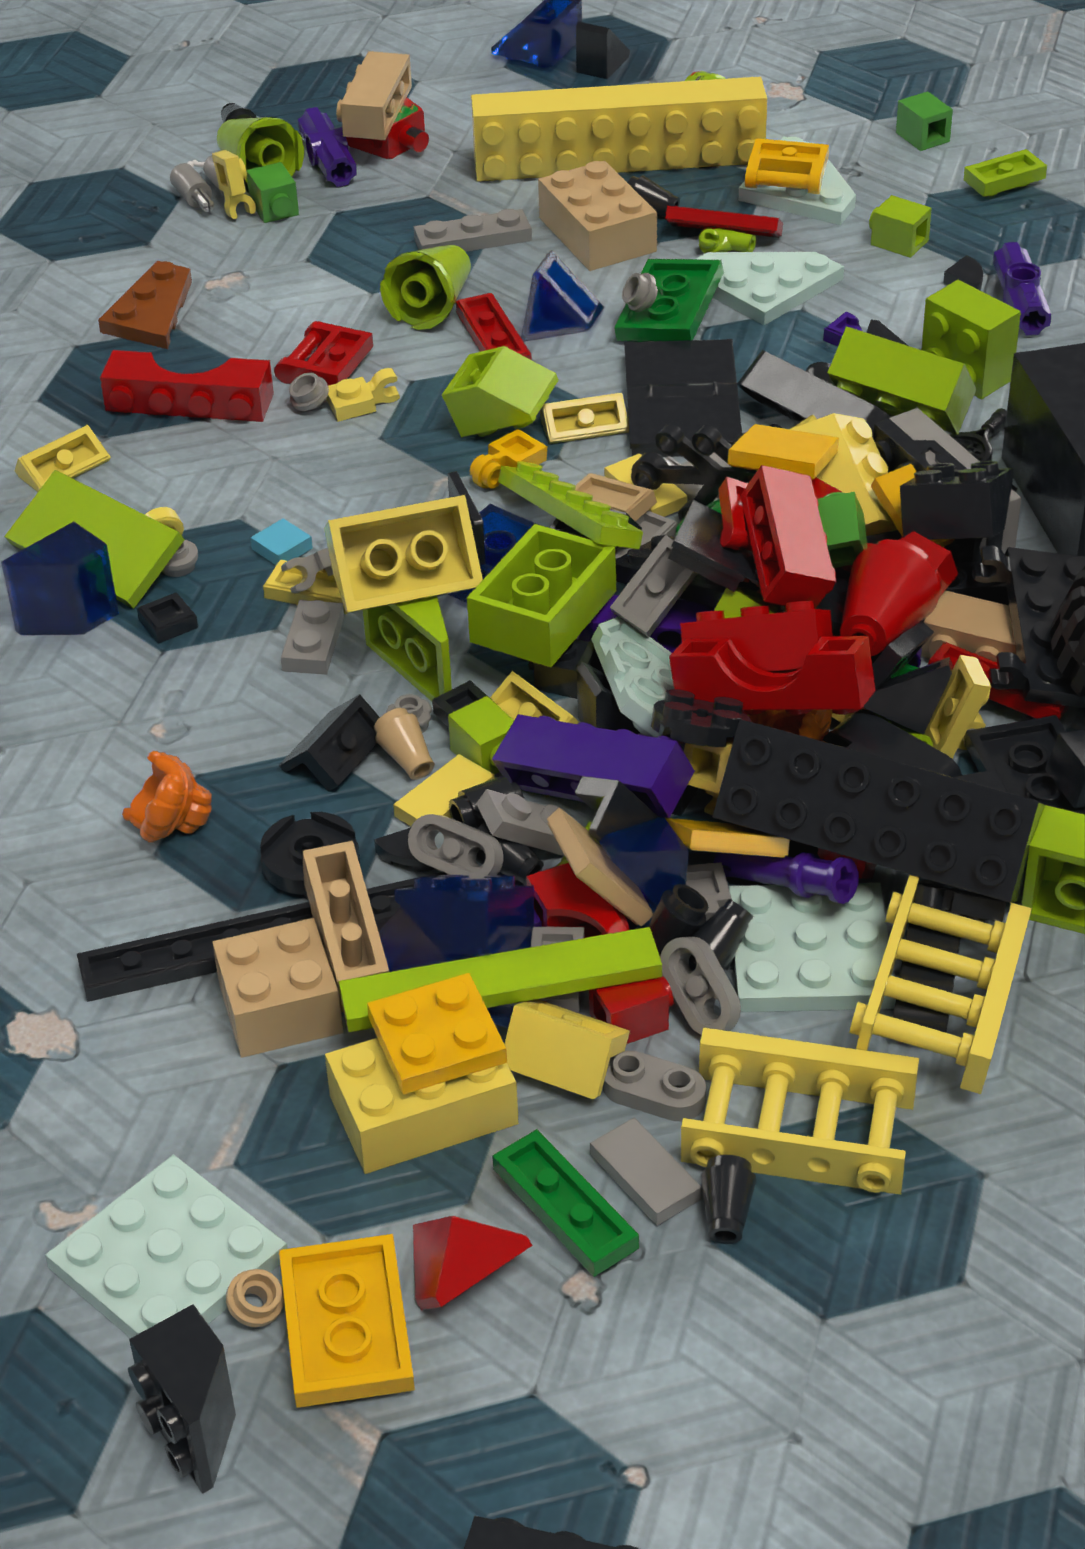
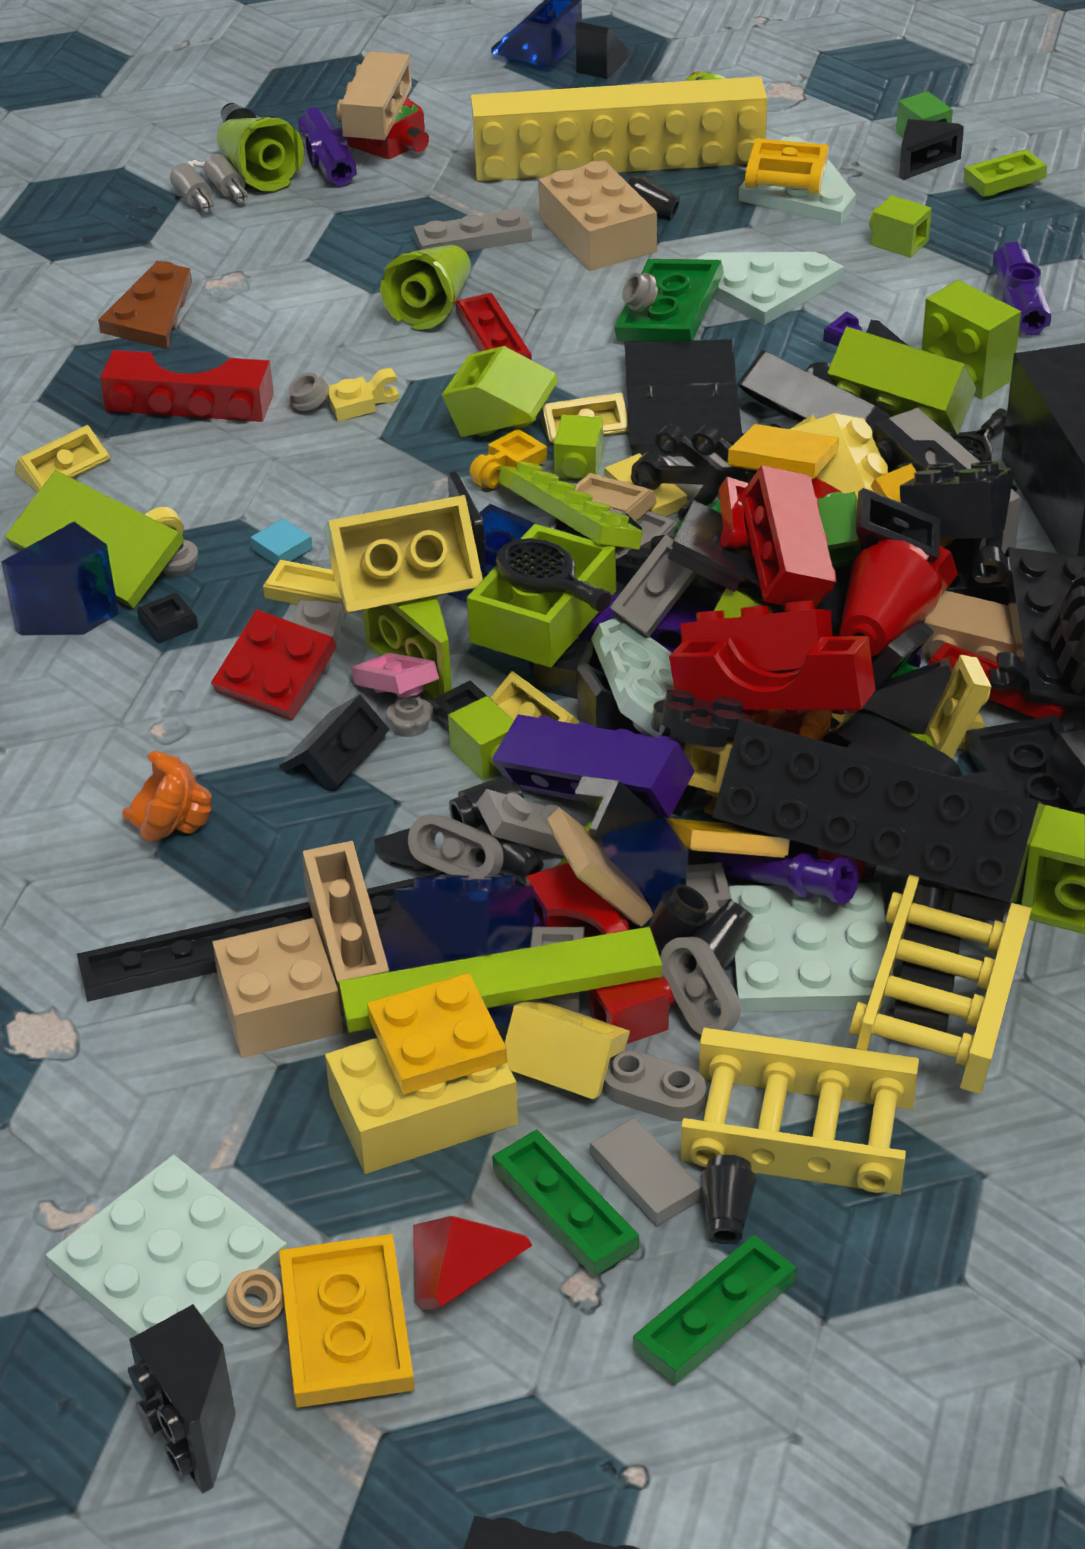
light yellow plate [212,150,256,219] -> none
bright green brick [246,162,299,223] -> none
black plate [260,812,360,900] -> none
red plate [274,321,373,386] -> none
light grey plate [281,547,334,593] -> none
tan cone [374,708,435,780] -> none
light yellow tile [393,754,495,827] -> none
clear blue slope [521,250,604,342] -> none
red tile [665,205,783,238] -> none
lime arm [698,228,756,253] -> none
black tile [943,255,983,291] -> none
none -> red plate [211,609,337,720]
none -> bright pink plate [351,653,439,698]
none -> black piece [496,538,612,612]
none -> lime brick [554,414,604,480]
none -> green plate [633,1235,797,1385]
none -> black slope [856,488,941,562]
none -> black slope [899,119,964,180]

